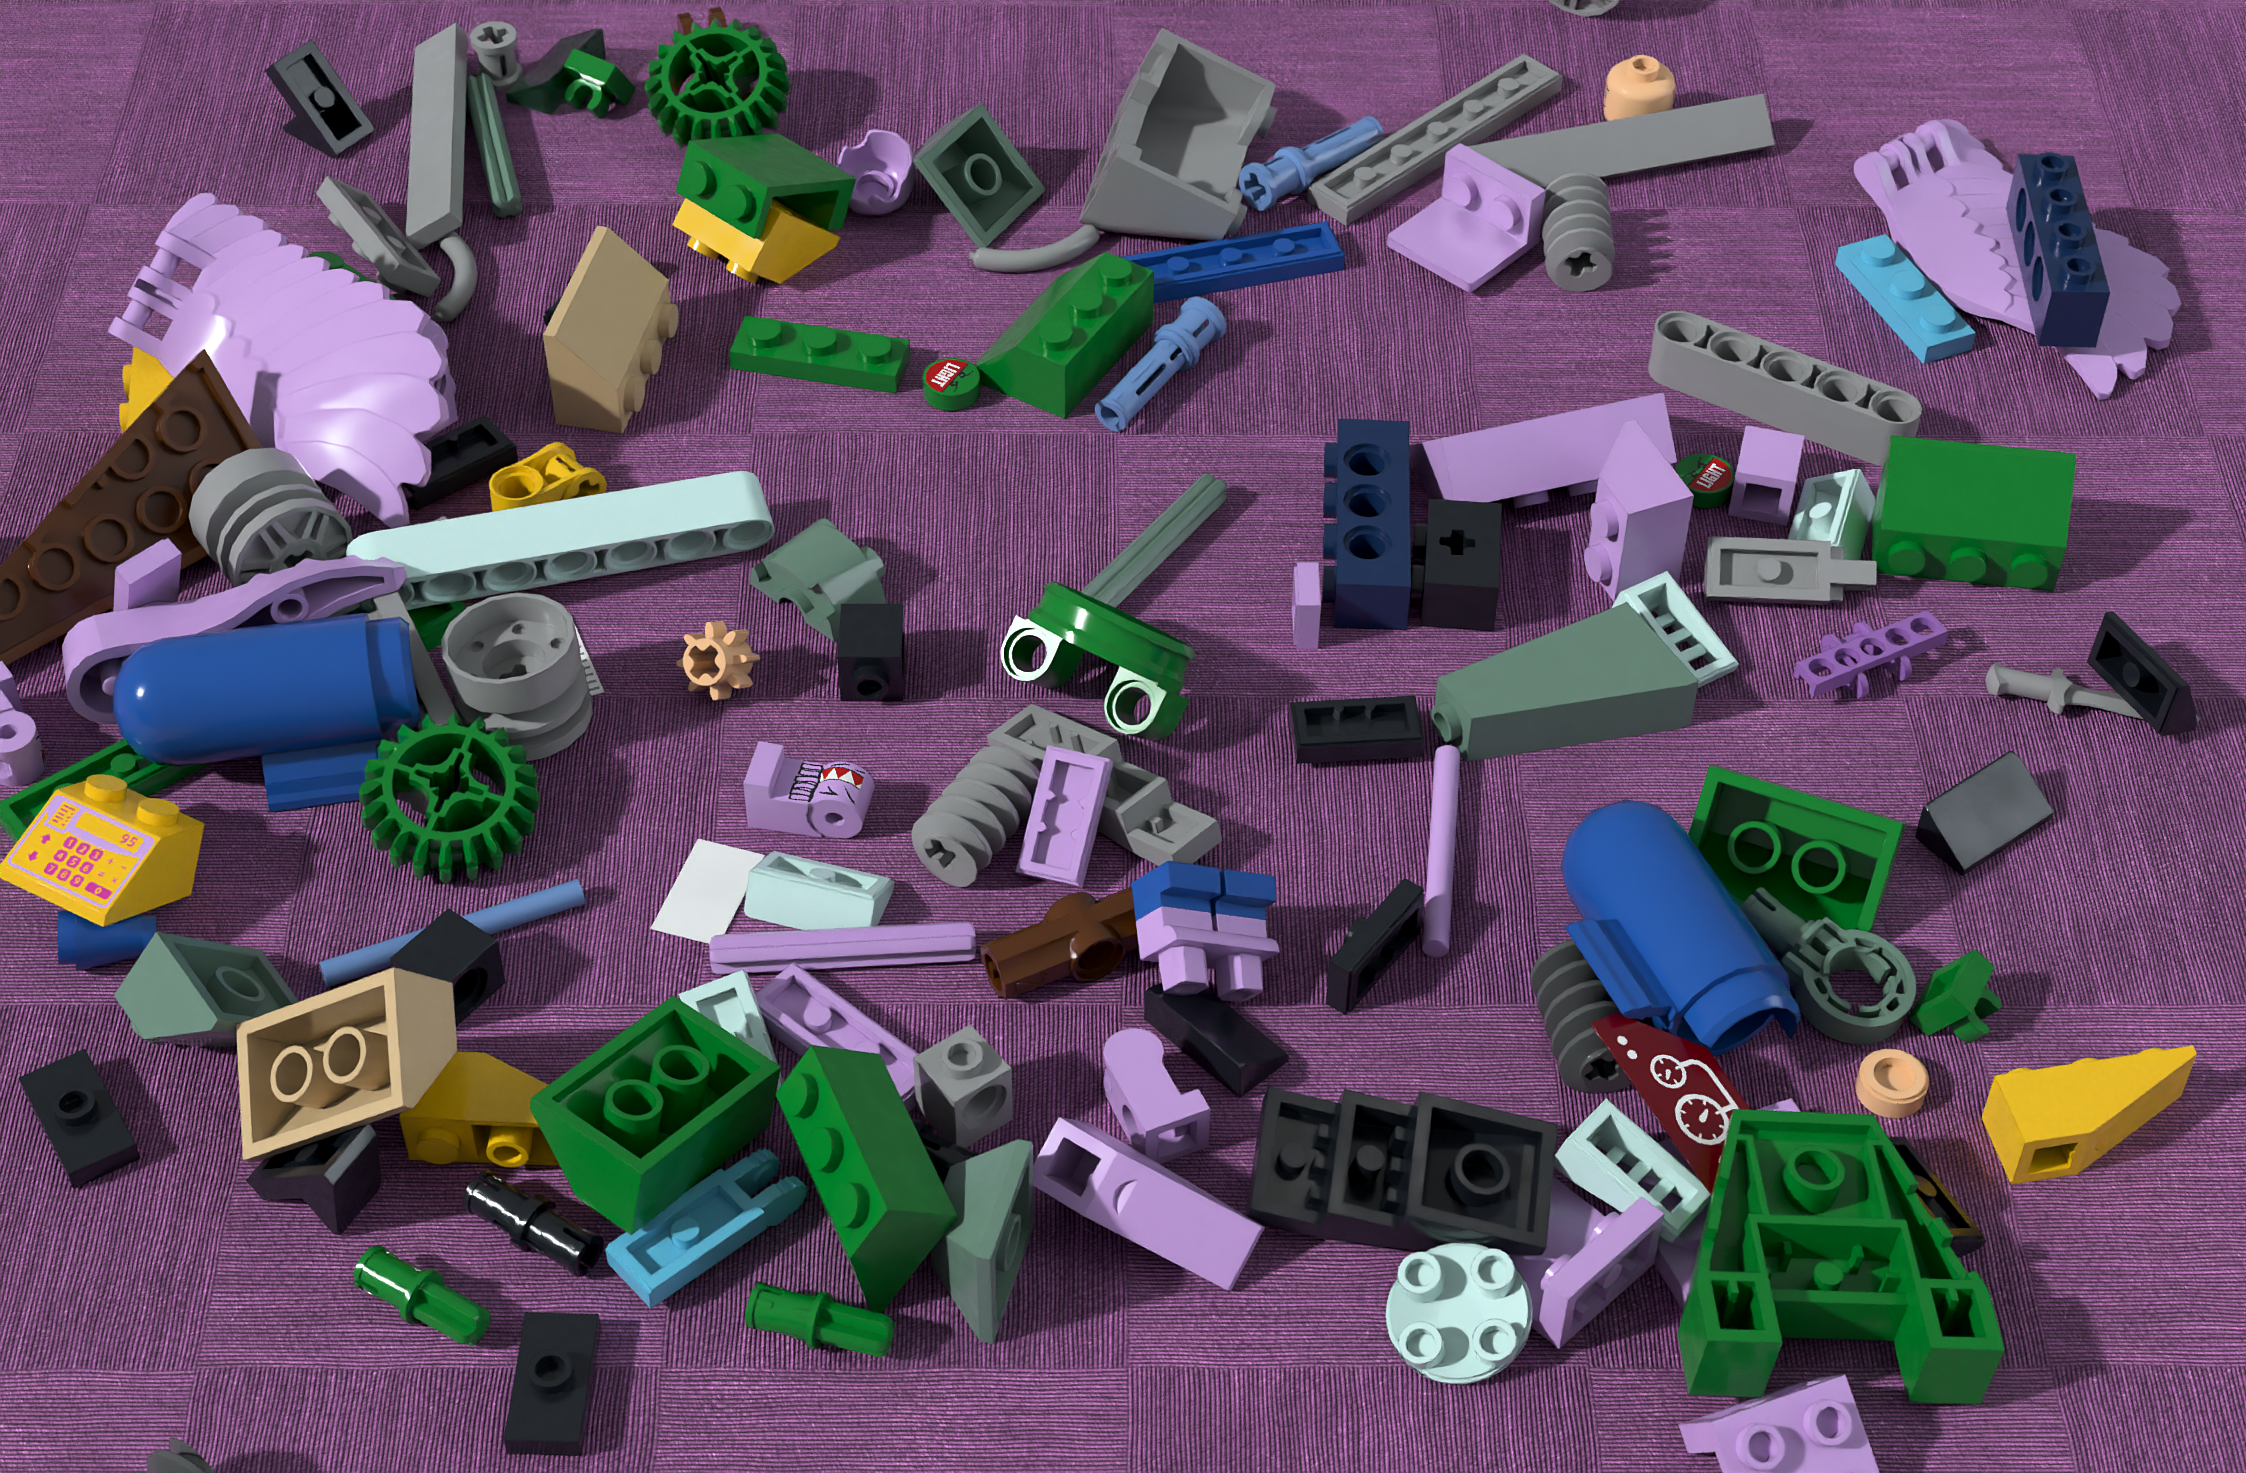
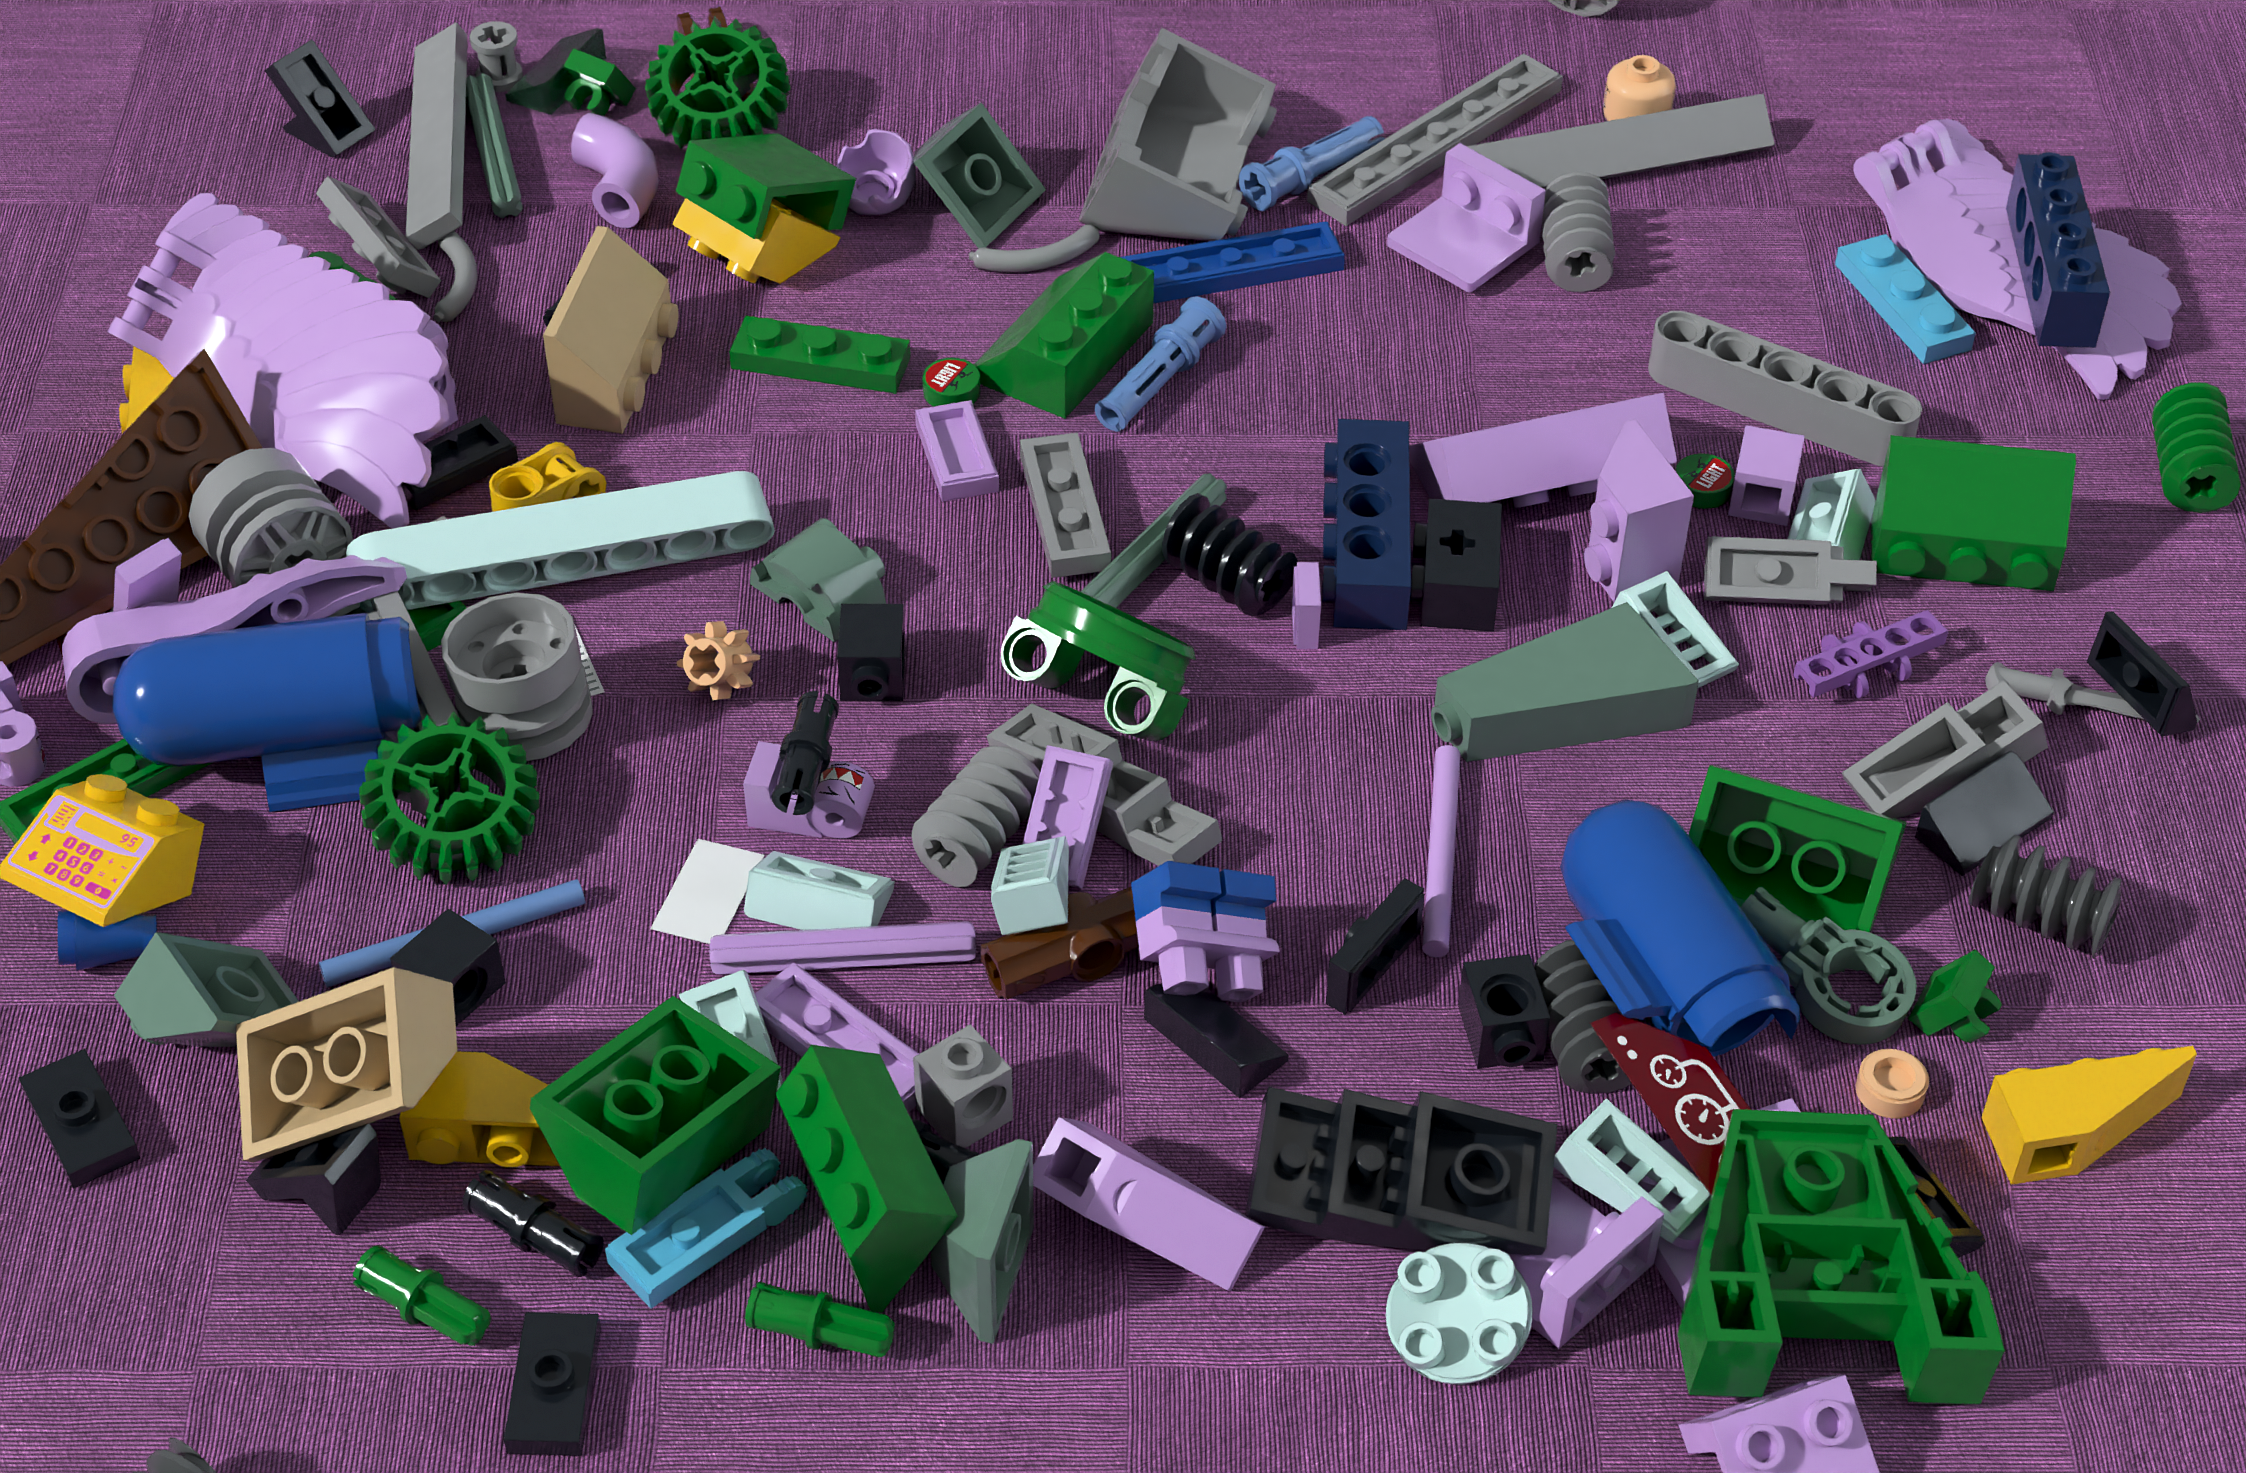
lavender leg [1103,1028,1210,1164] -> none
black plate [1289,696,1424,764] -> none
none -> lavender cylinder [571,113,659,228]
none -> black pin [772,691,839,815]
none -> lavender tile [915,400,999,502]
none -> light aqua slope [991,836,1069,935]
none -> light grey plate [1020,432,1111,578]
none -> black piece [1162,493,1298,617]
none -> black brick [1458,954,1550,1069]
none -> light grey slope [1842,680,2048,818]
none -> dark grey piece [1968,834,2122,959]
none -> green piece [2151,383,2241,513]

